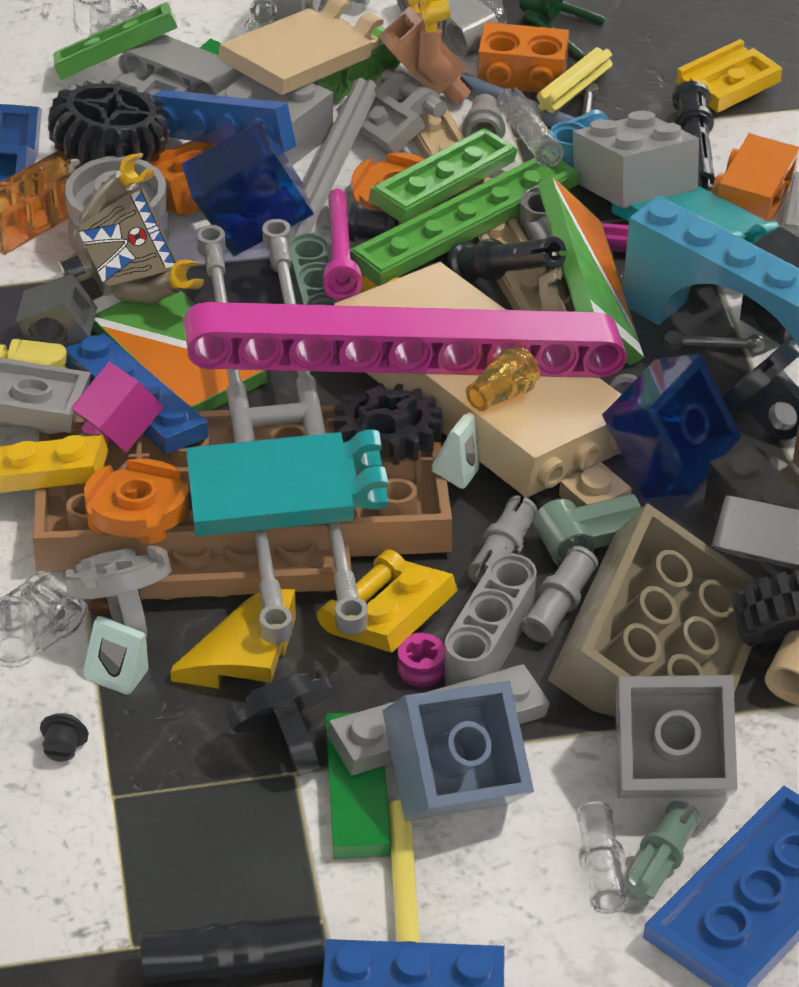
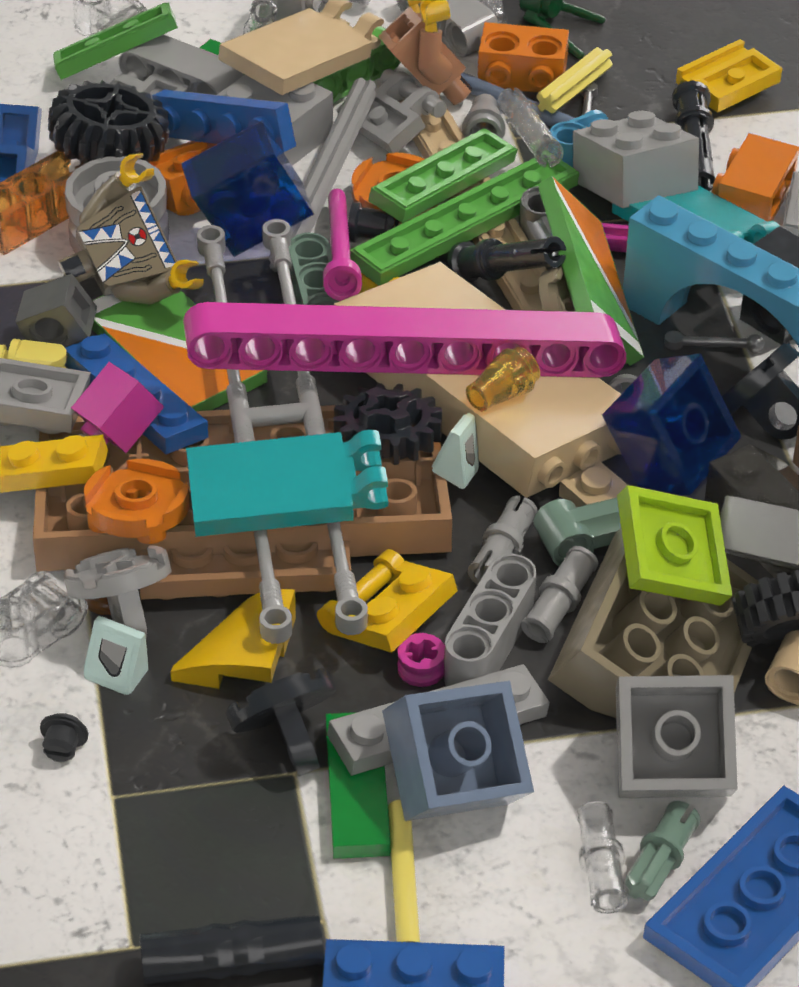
none -> lime plate [617,485,733,606]

